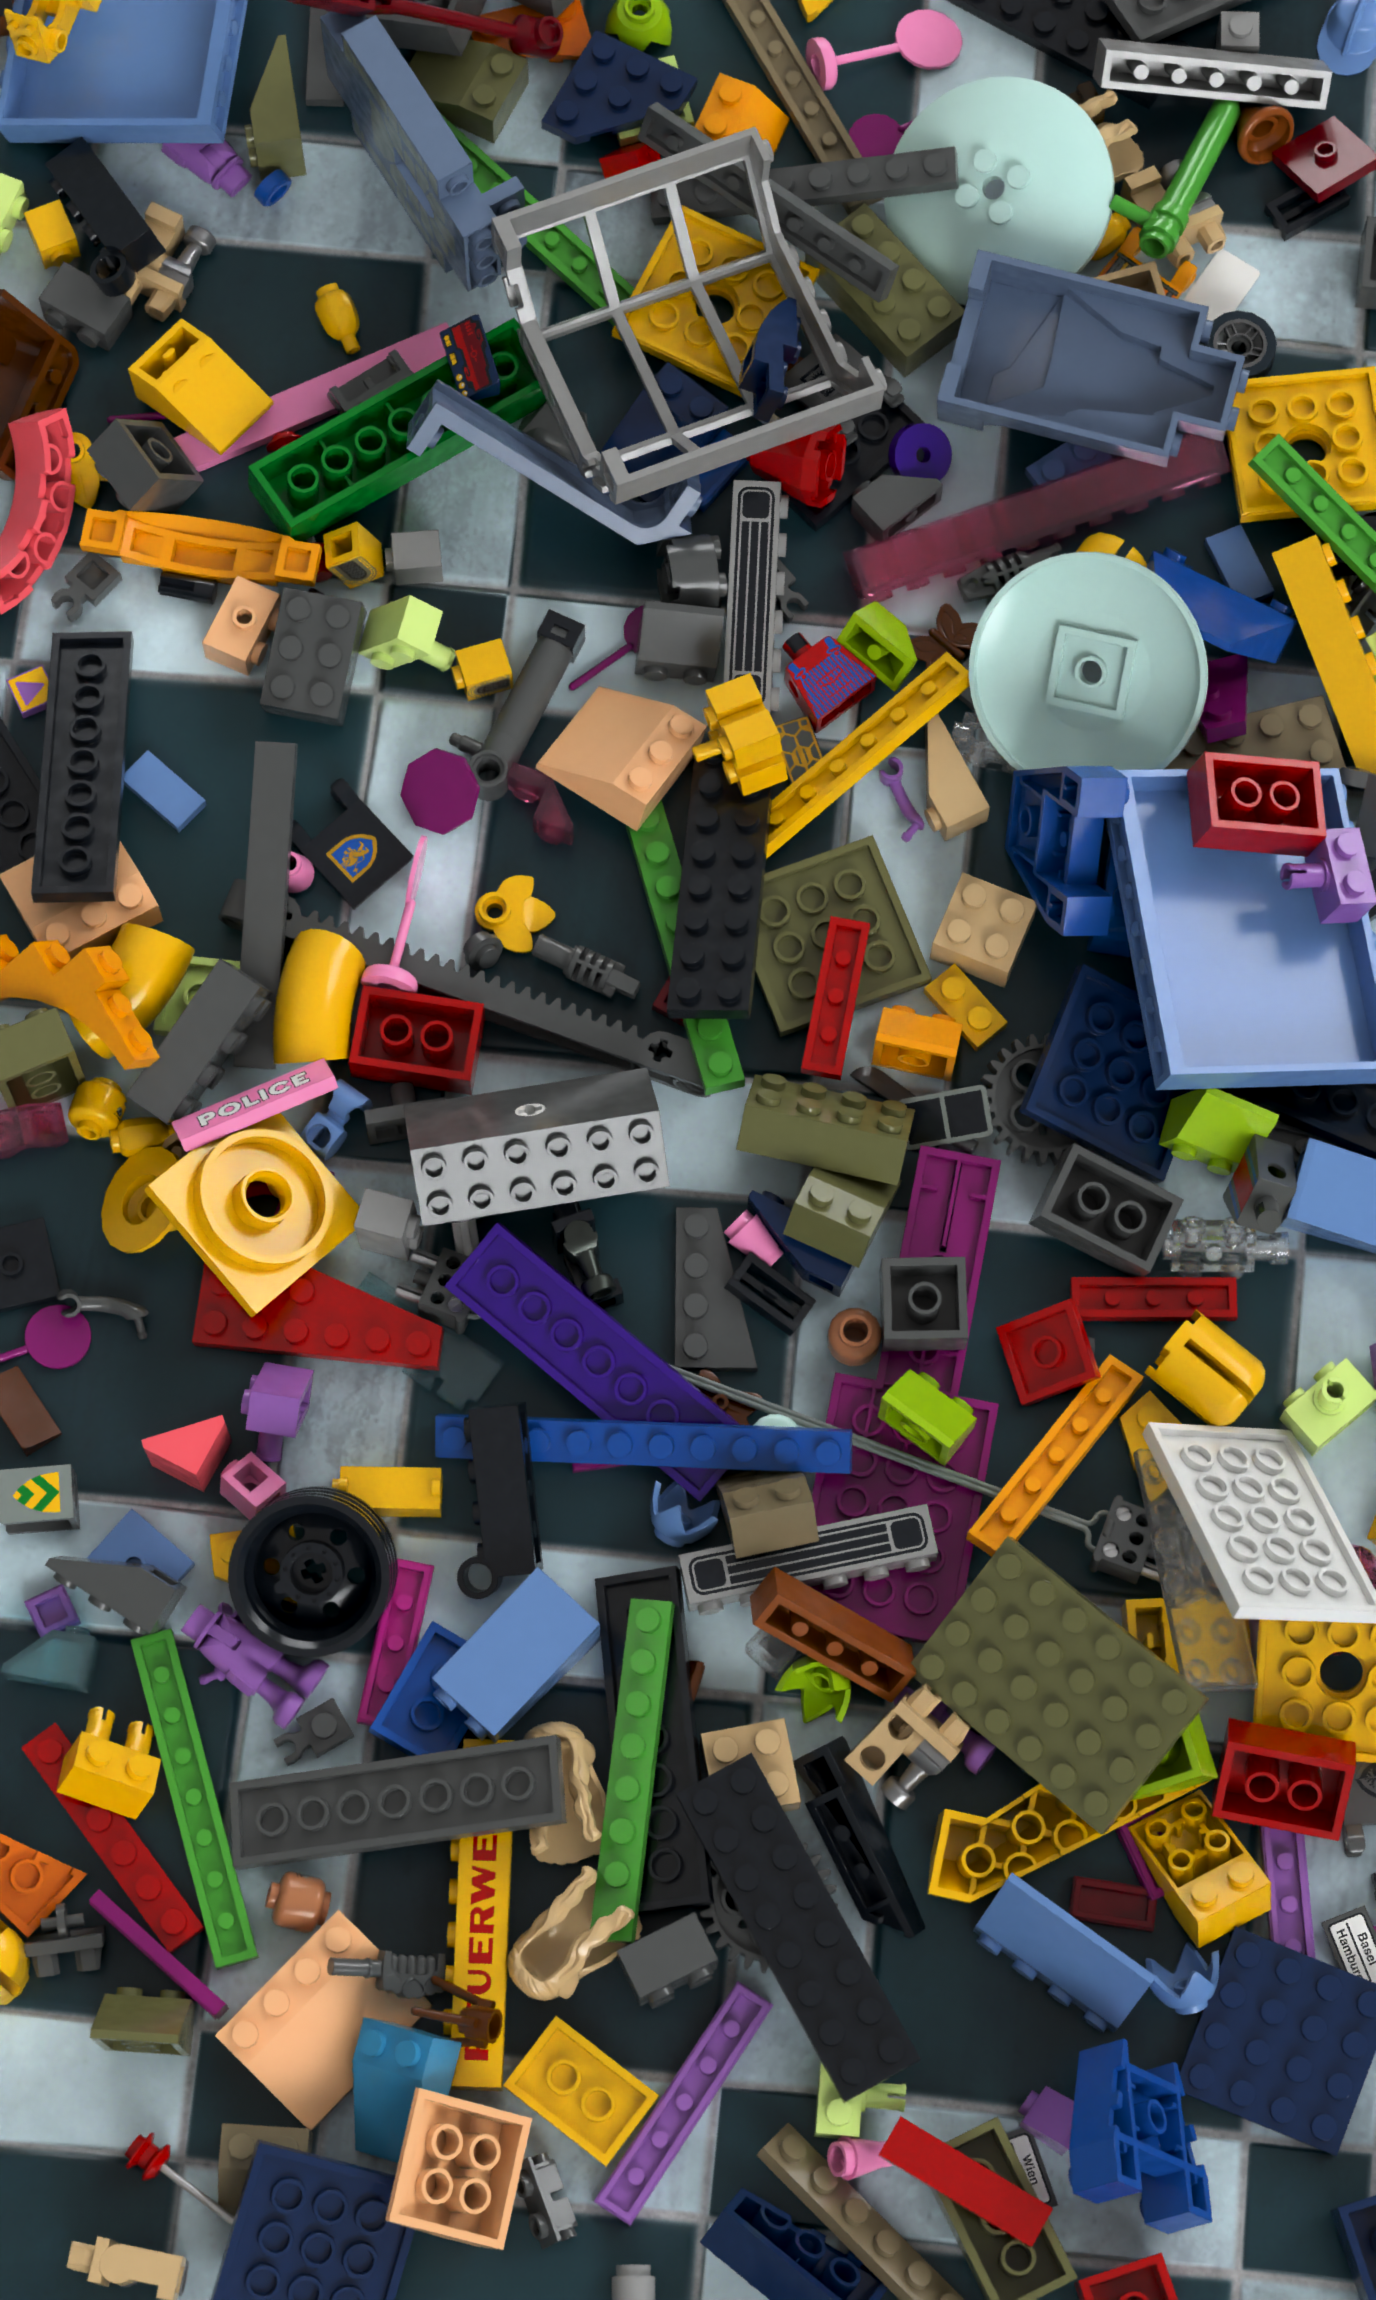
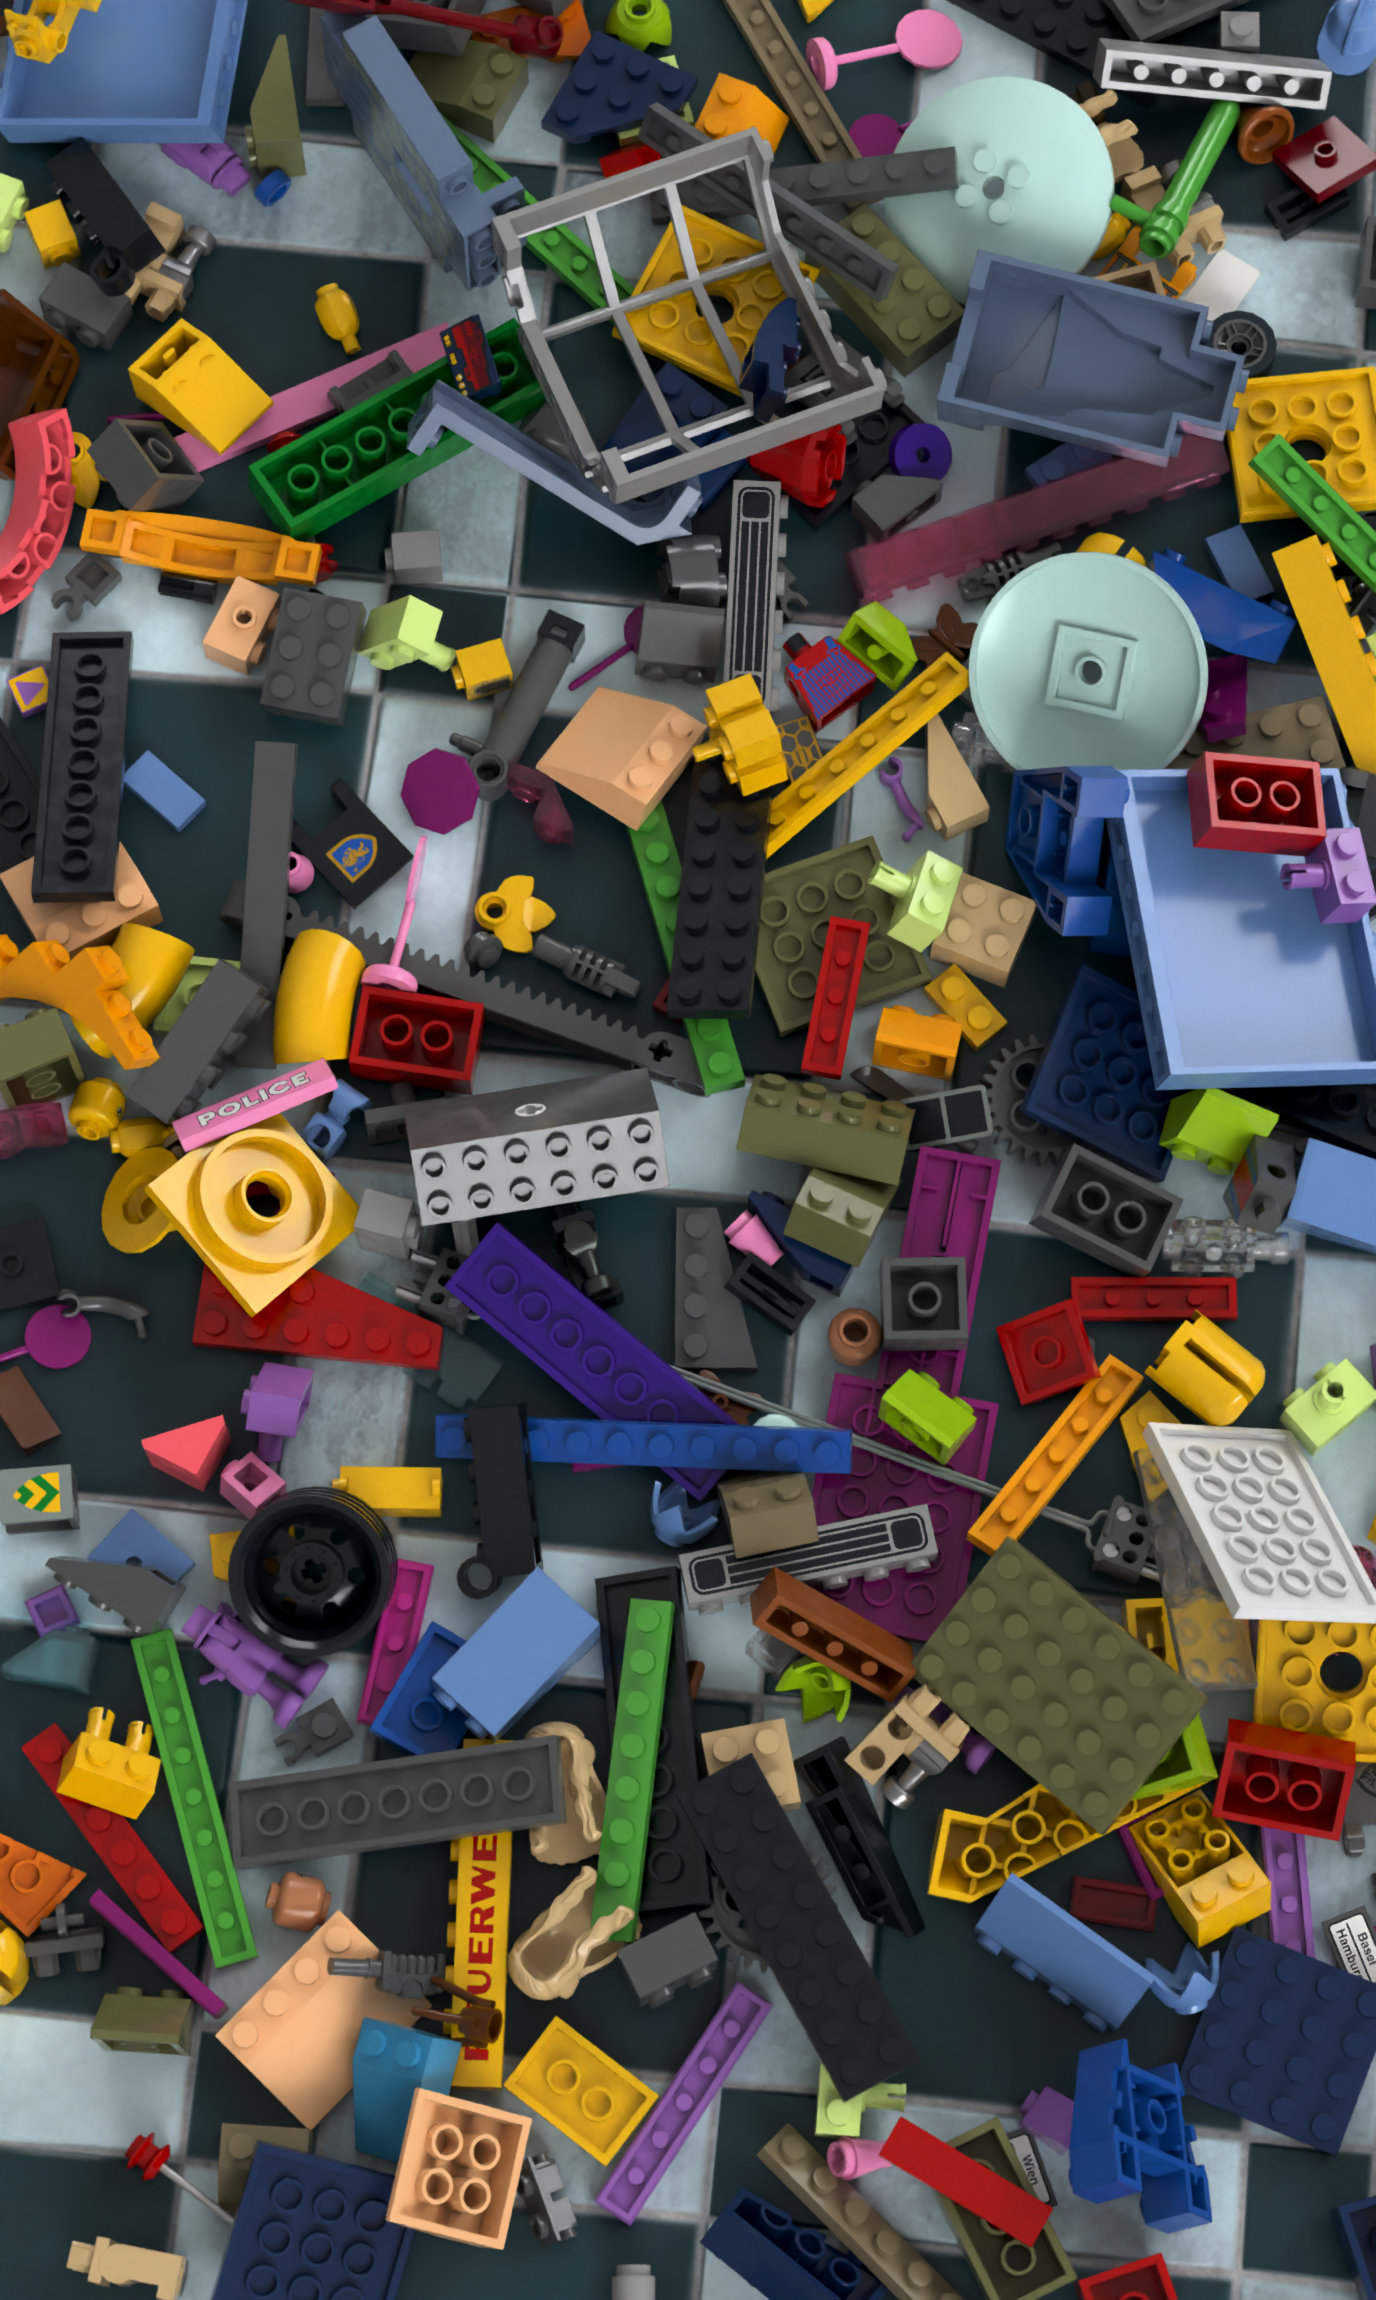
yellow brick [323,521,384,589] -> none
none -> yellowish green brick [868,850,963,952]

